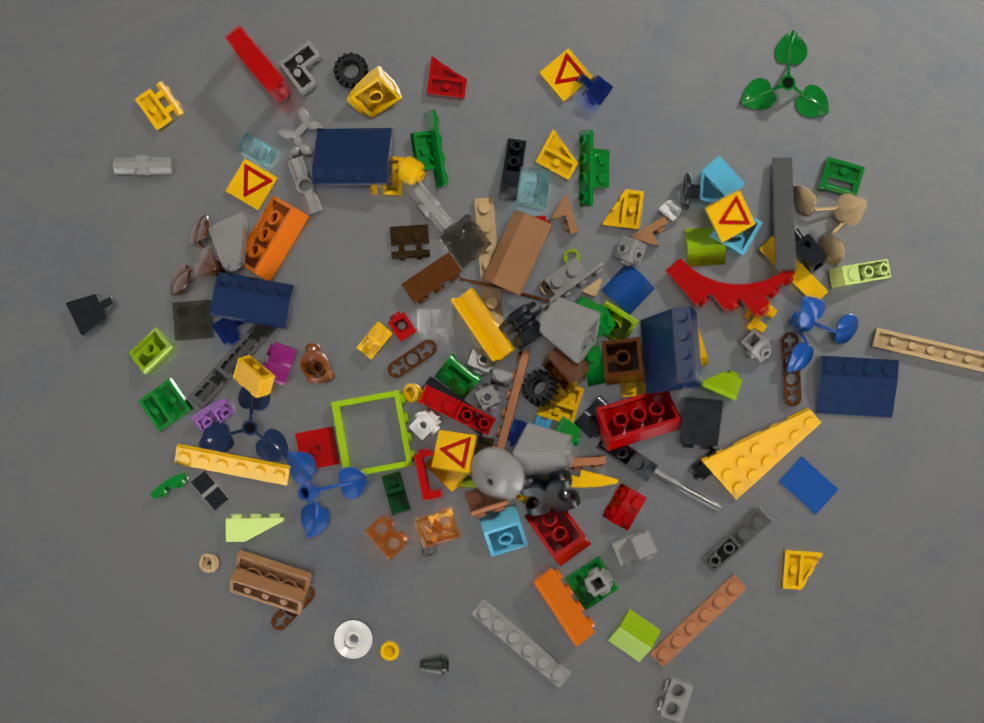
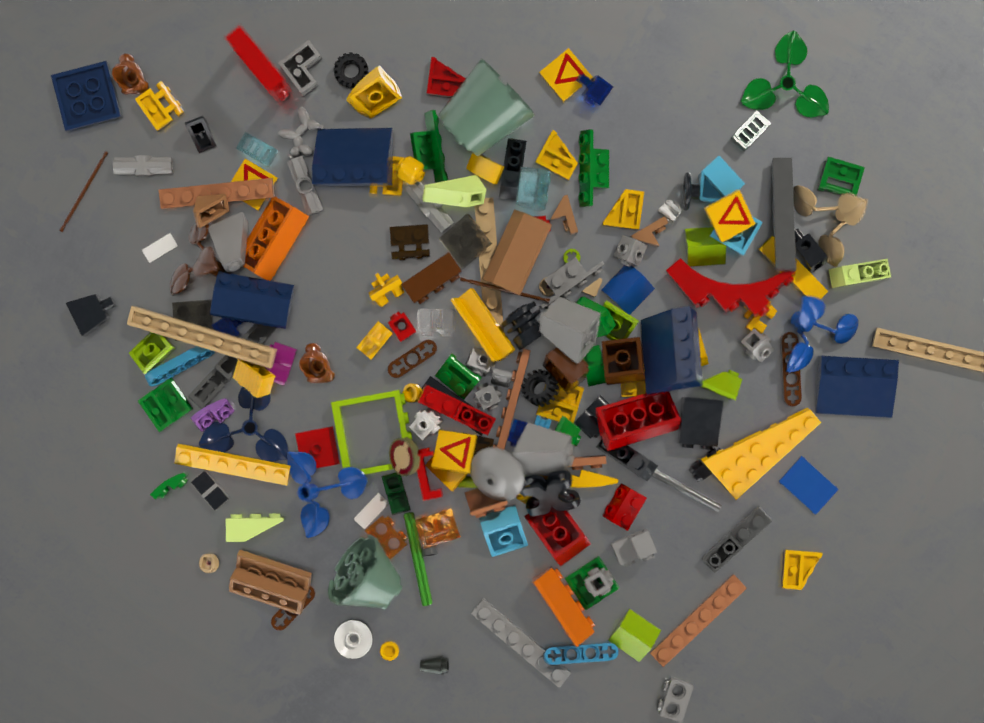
none -> dark blue plate [51,61,122,132]
none -> reddish brown piece [59,151,108,232]
none -> dark orange hair [112,54,149,94]
none -> tan plate [127,306,277,368]
none -> white sticker [142,233,178,263]
none -> dark azure beam [145,346,215,386]
none -> nougat plate [159,178,275,209]
none -> black slope [185,116,216,153]
none -> medium nougat slope [194,194,230,228]
none -> sand green cone [328,535,402,610]
none -> white sticker [354,493,389,529]
none -> yellow hips [368,273,404,307]
none -> tile [389,437,420,476]
none -> bright green axle [404,512,432,606]
none -> yellowish green slope [422,175,486,207]
none -> sand green cone [438,59,535,156]
none -> yellow slope [466,152,504,184]
none -> dark azure beam [543,643,619,665]
none -> slope [731,111,771,151]

